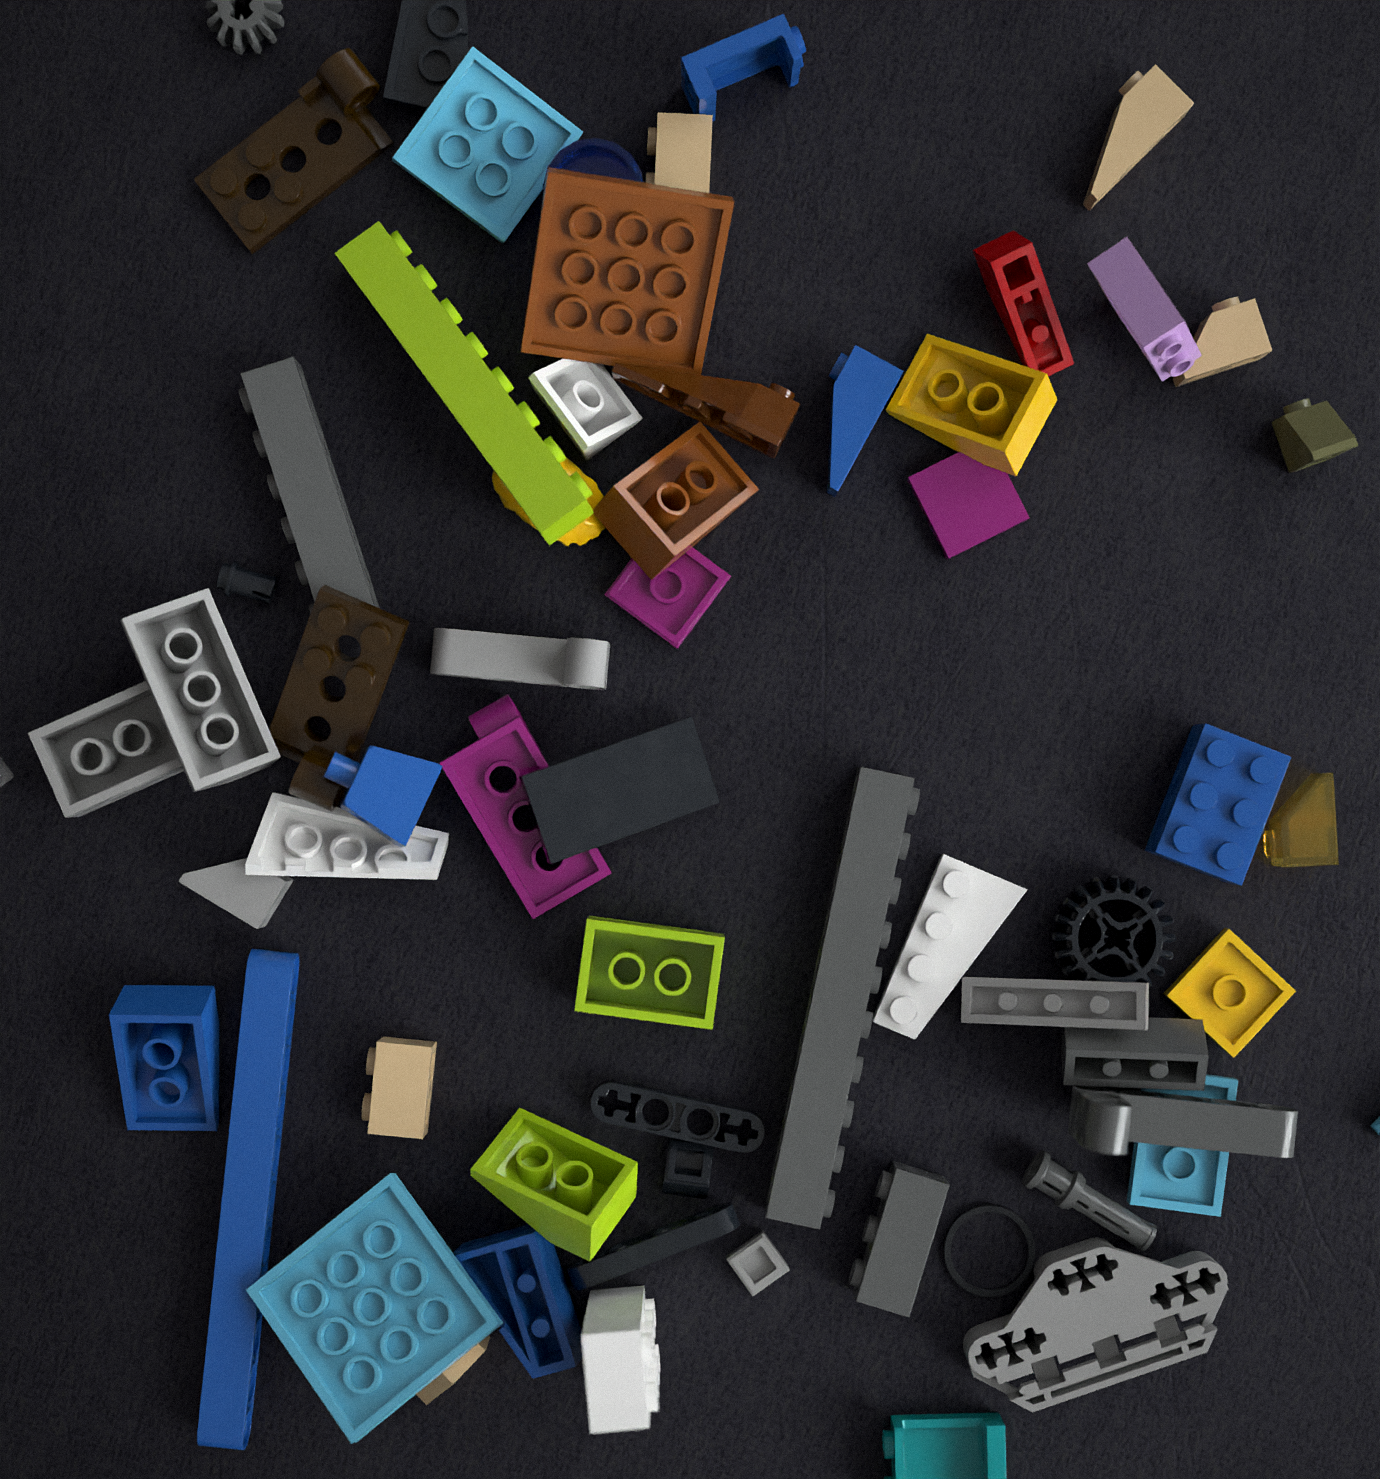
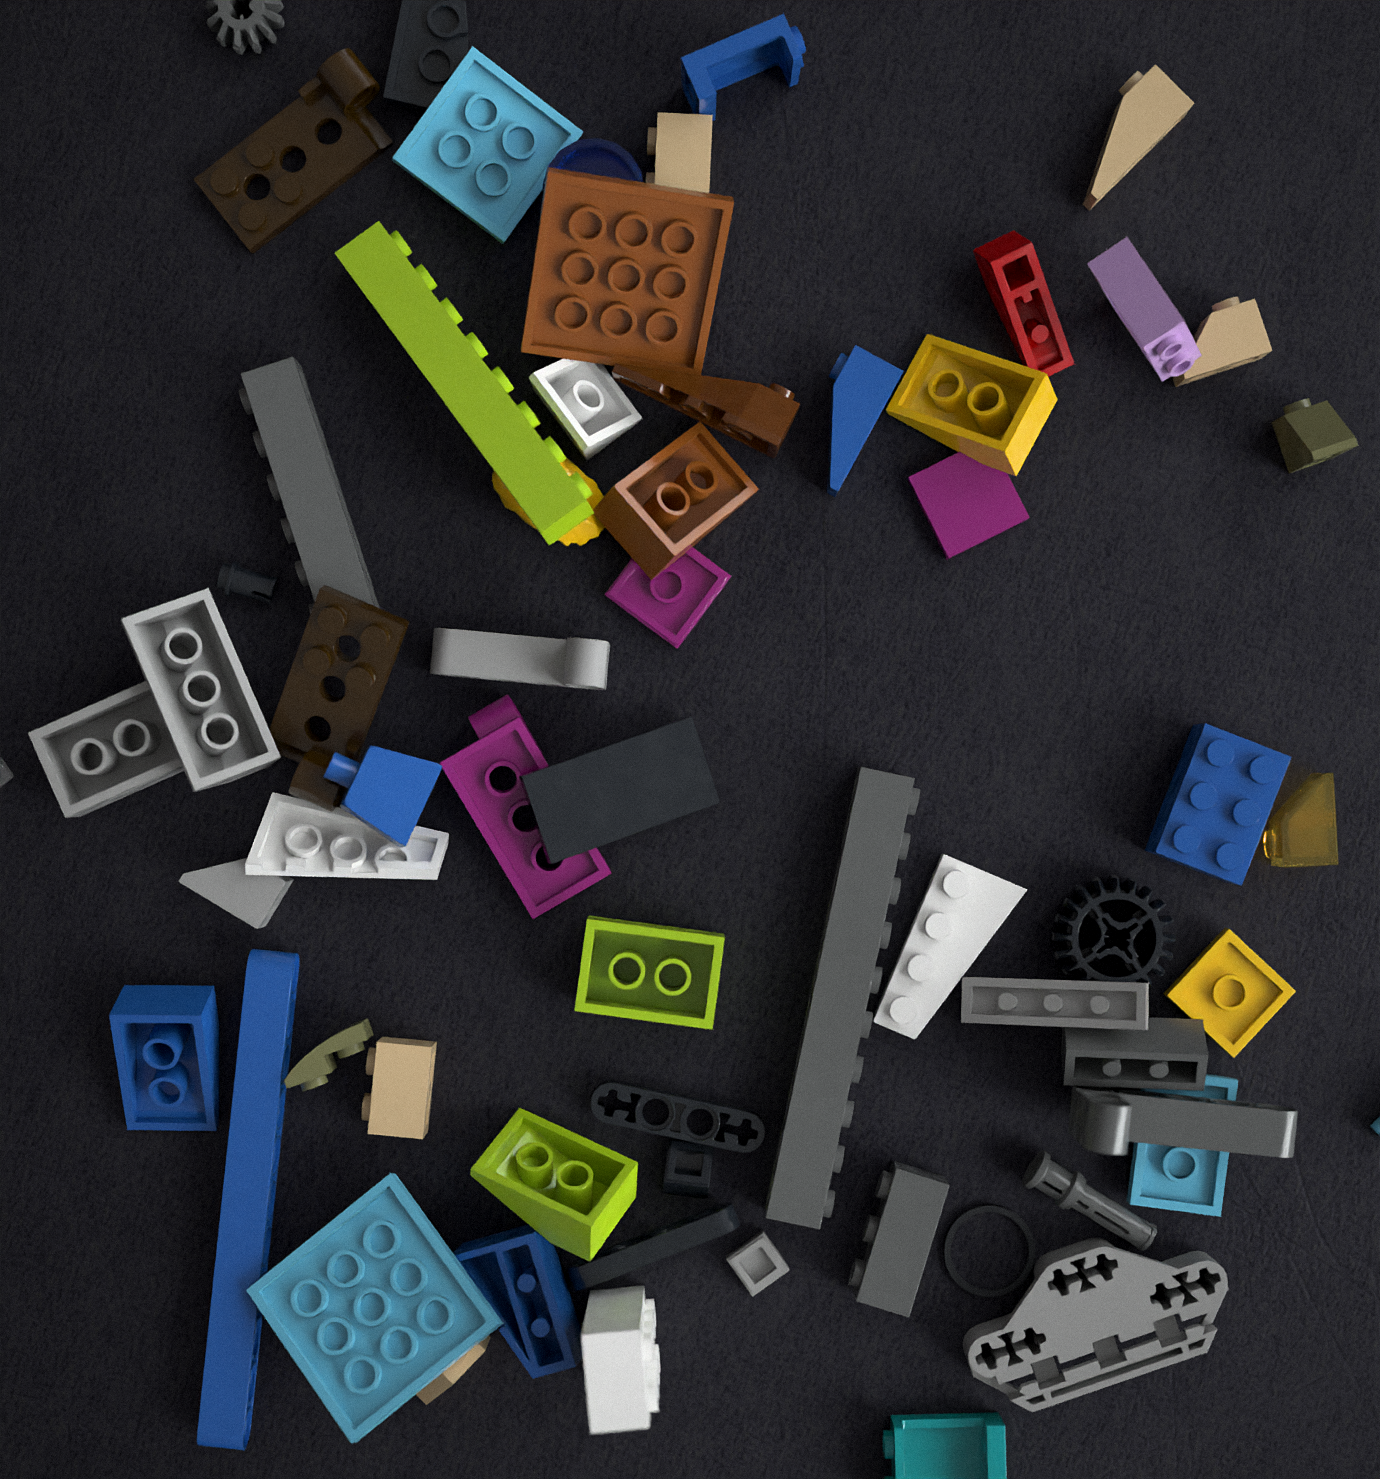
none -> olive slope [284,1018,374,1091]

